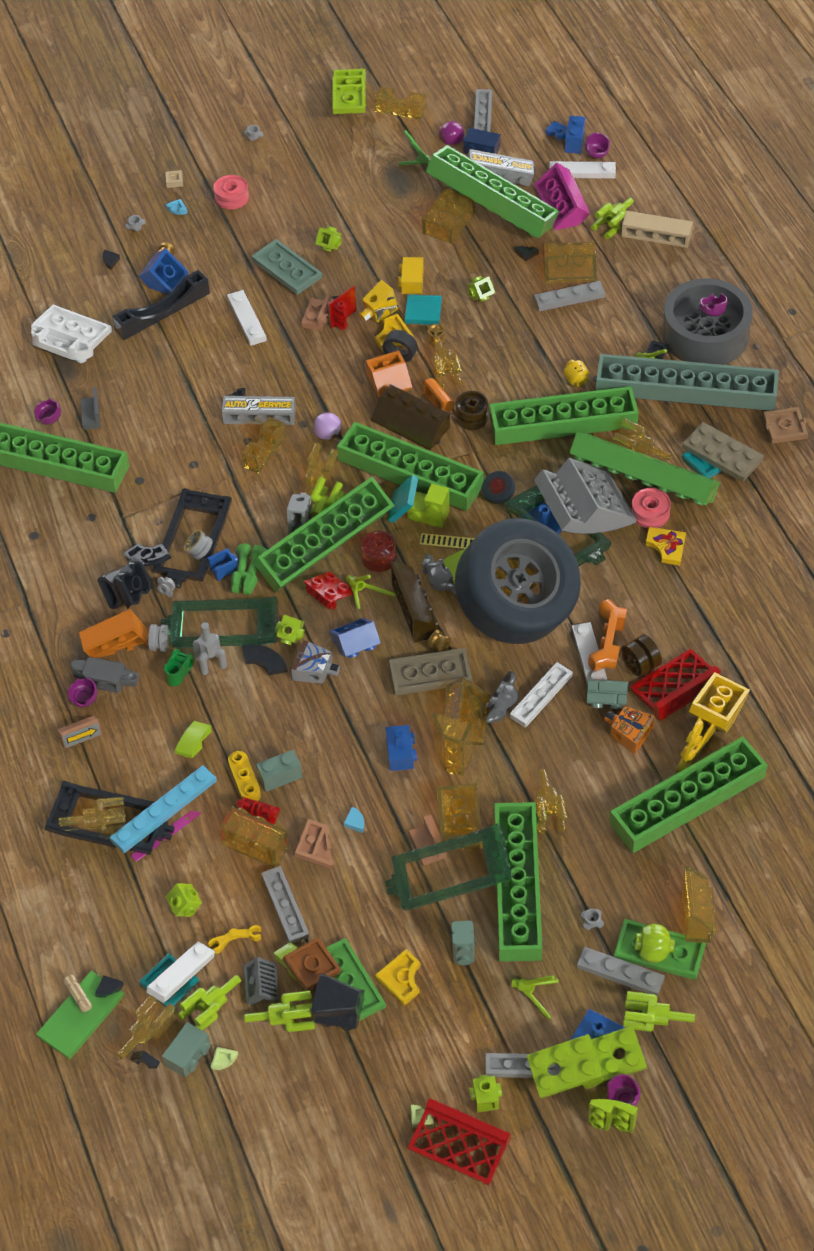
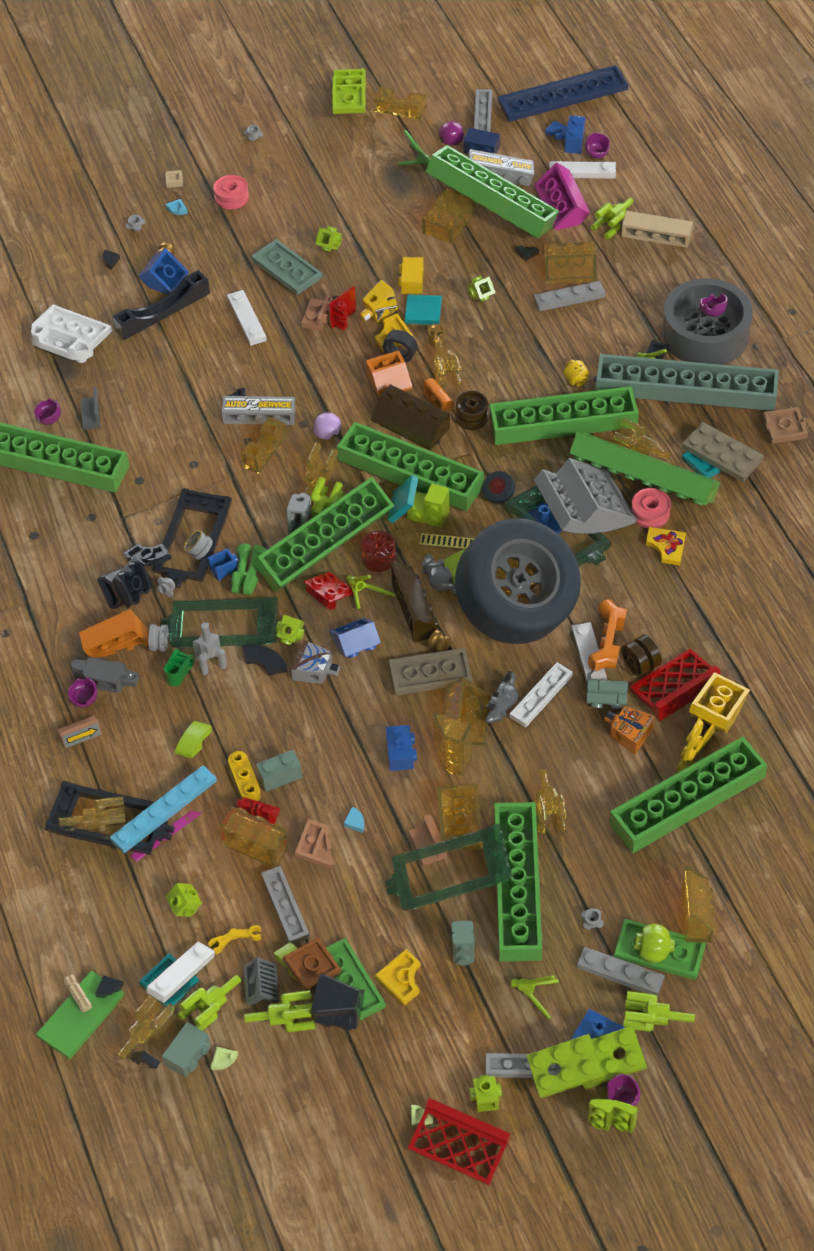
none -> dark blue plate [498,65,629,122]

